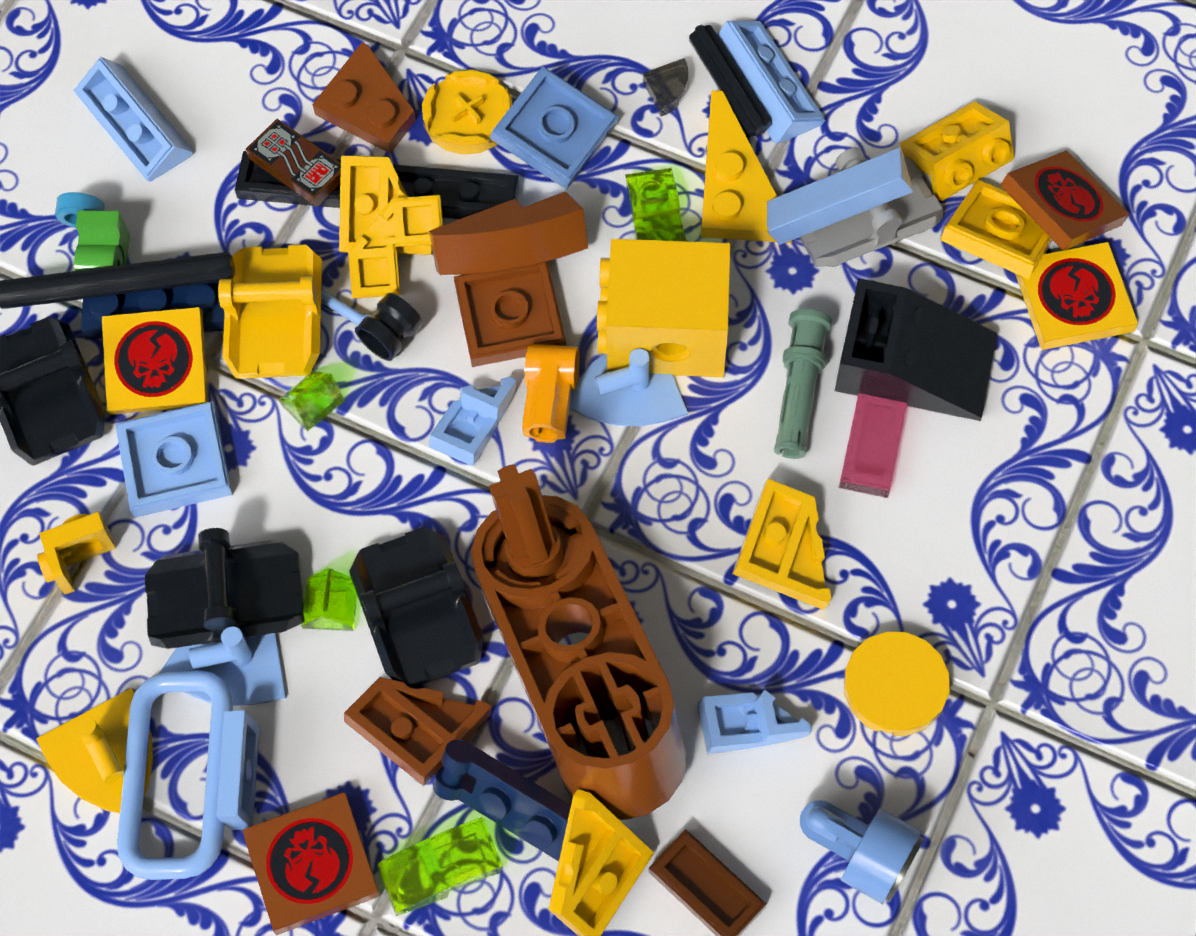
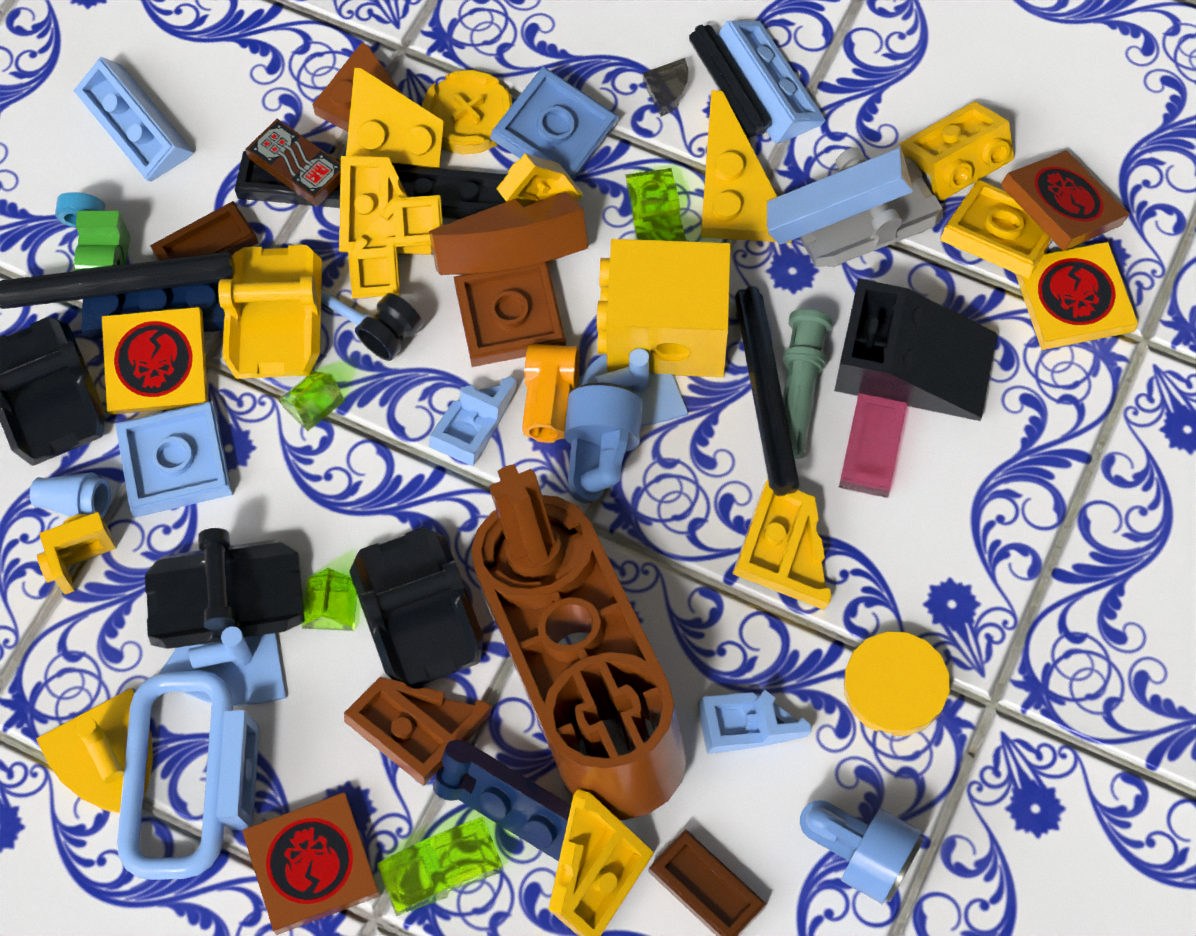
none -> light blue cone [30,472,111,518]
none -> reddish brown tile [150,201,258,261]
none -> yellow wing [346,68,444,168]
none -> yellow bracket [496,153,582,206]
none -> medium blue piece [564,383,643,504]
none -> black axle [735,286,800,496]

